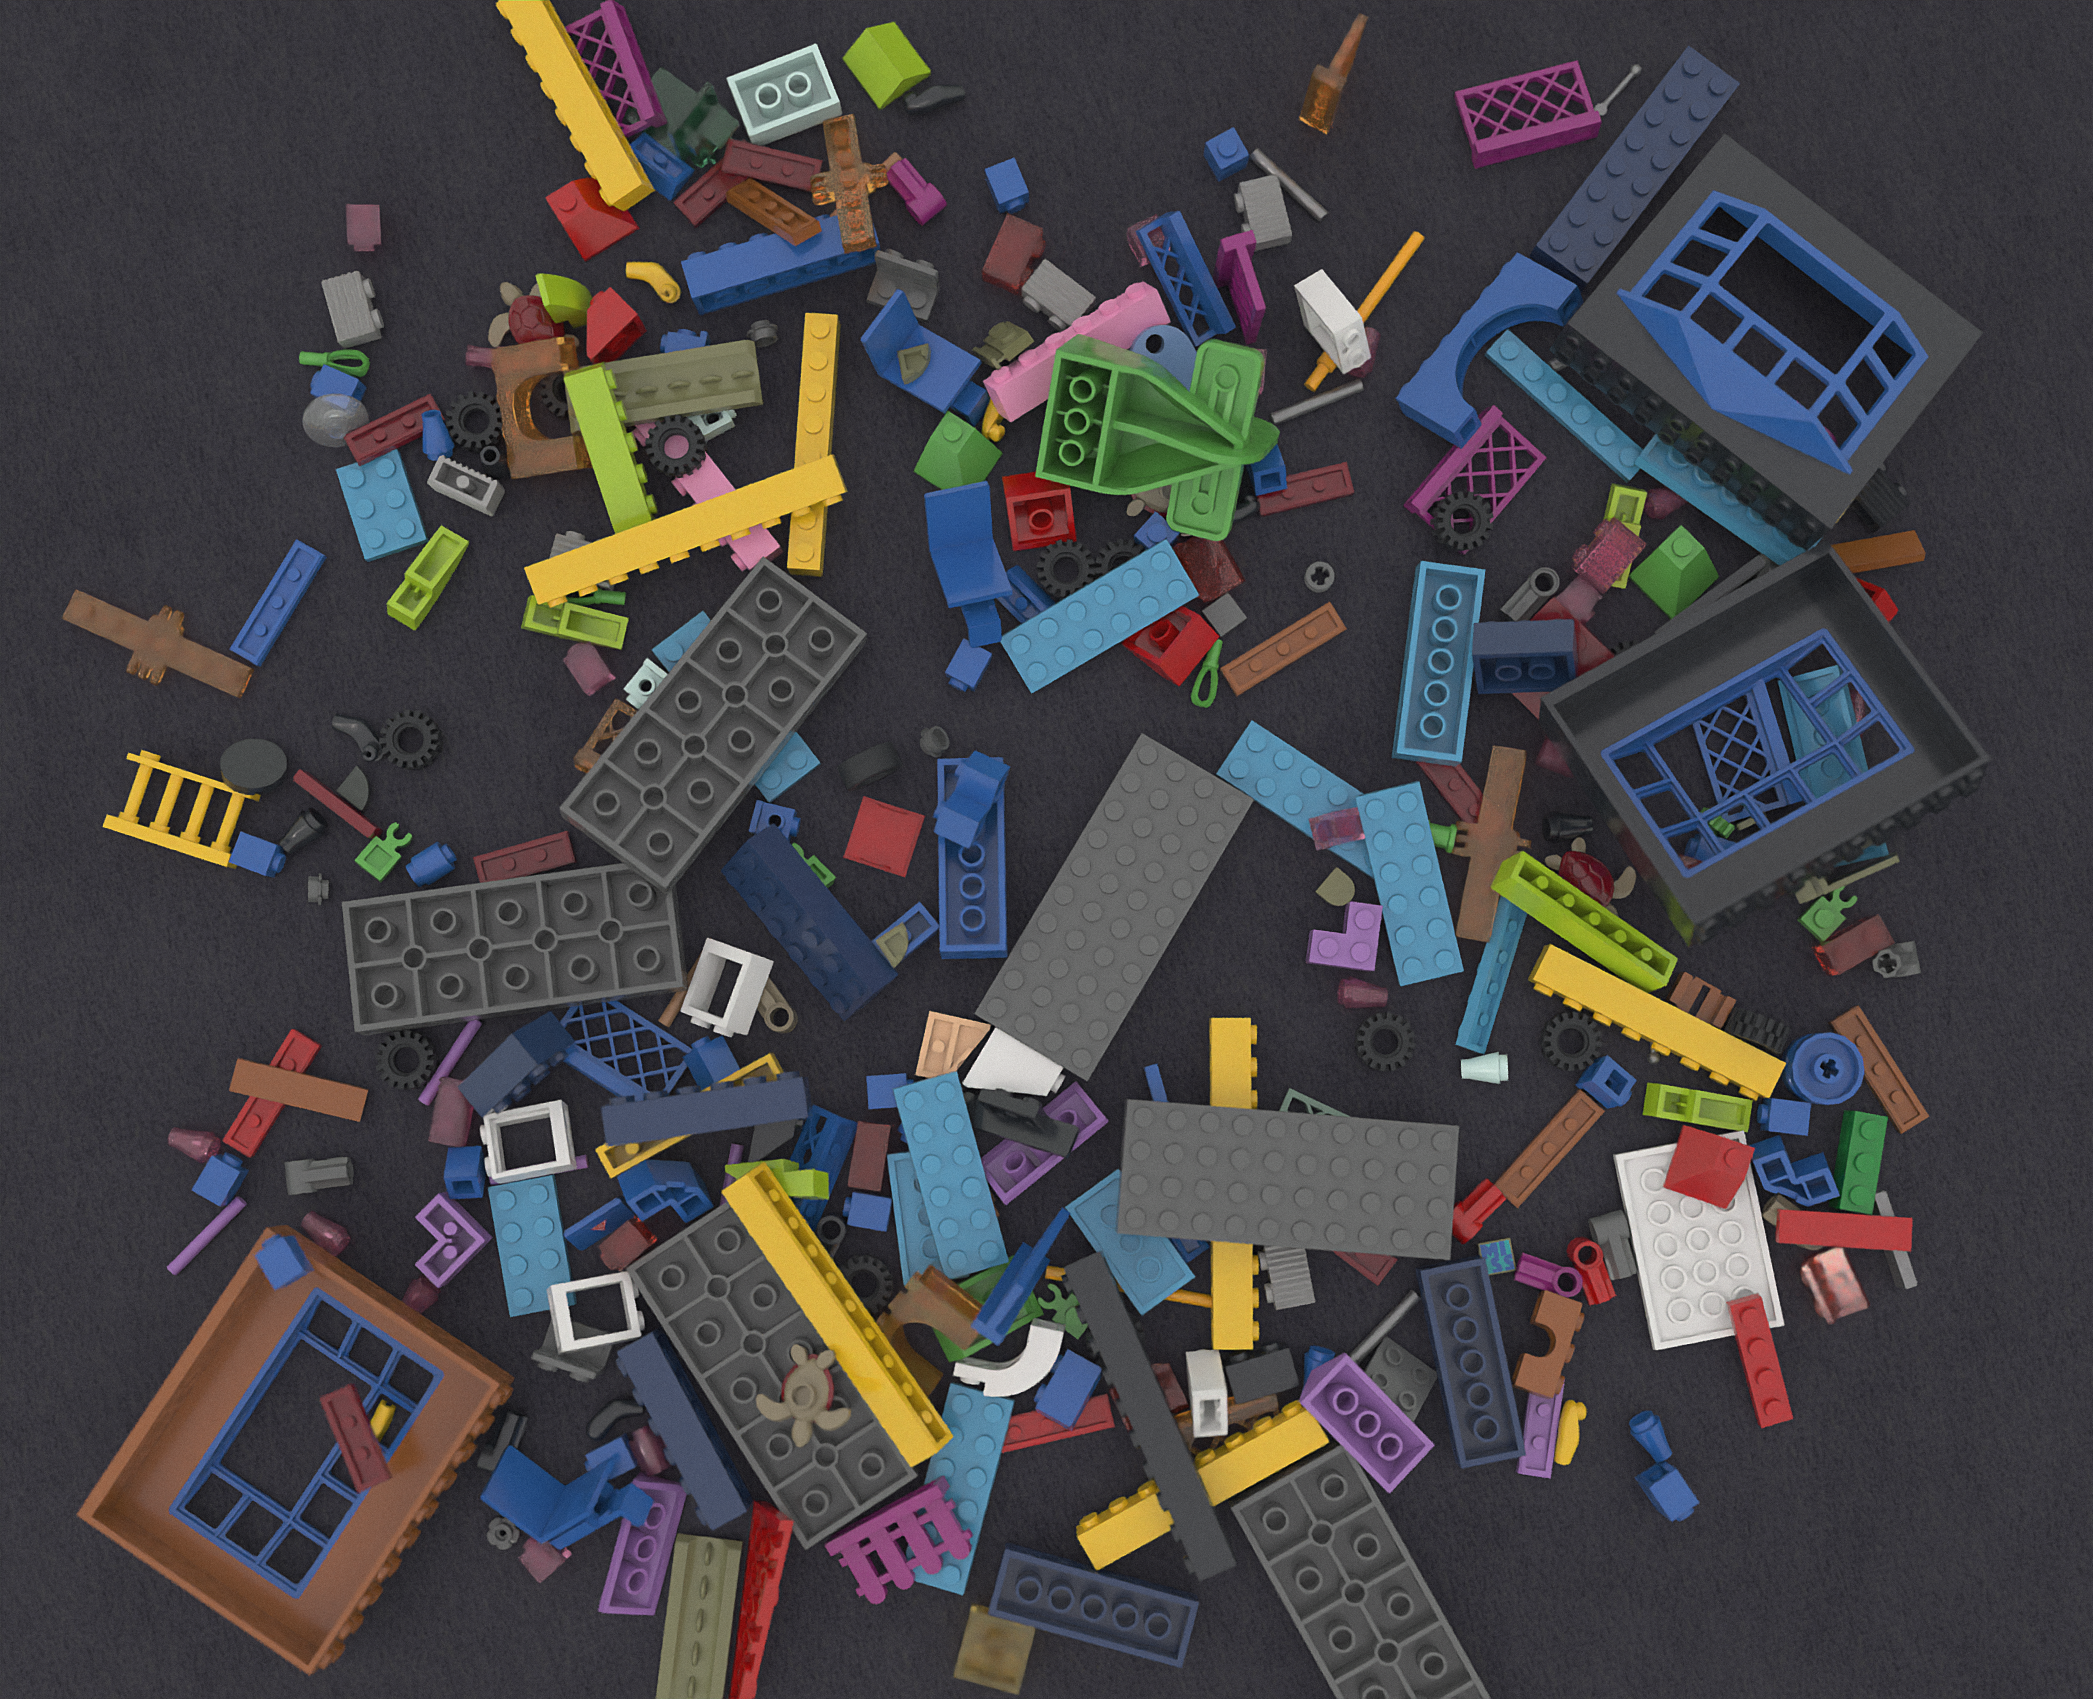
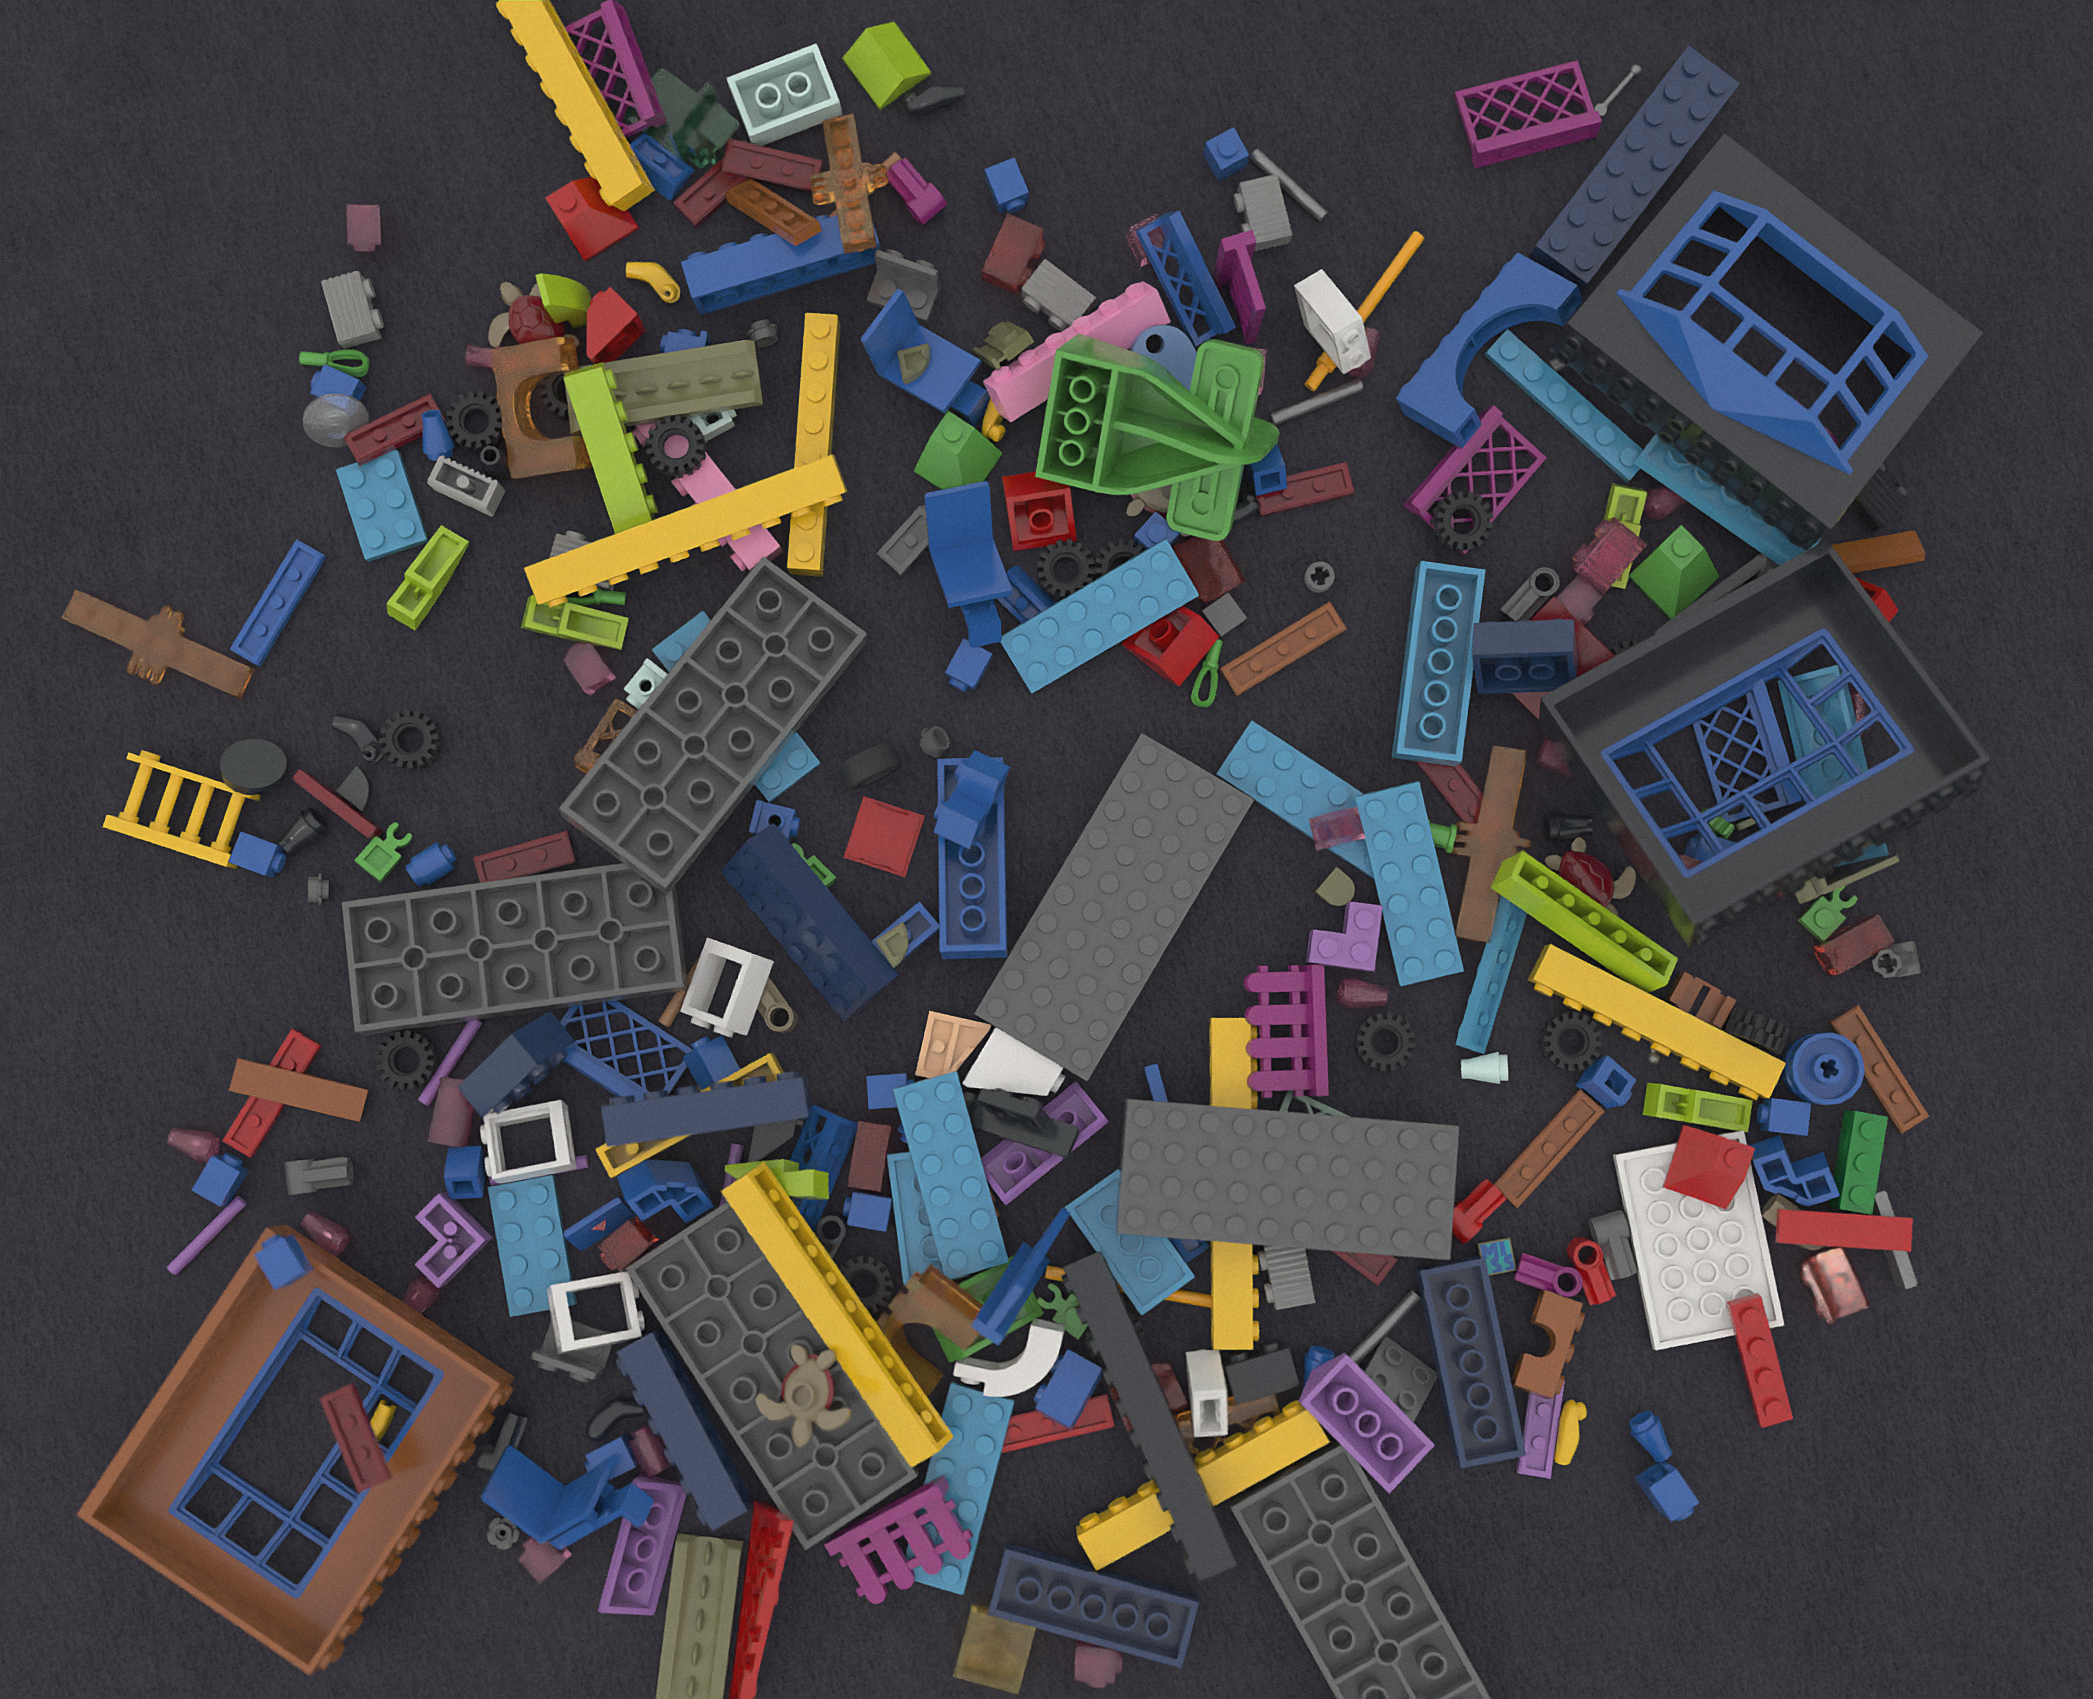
clear orange fence [1299,13,1368,134] -> none
none -> dark grey hinge [877,504,929,577]
none -> clear pink brick [1074,1640,1122,1688]
none -> magenta fence [1244,964,1329,1098]

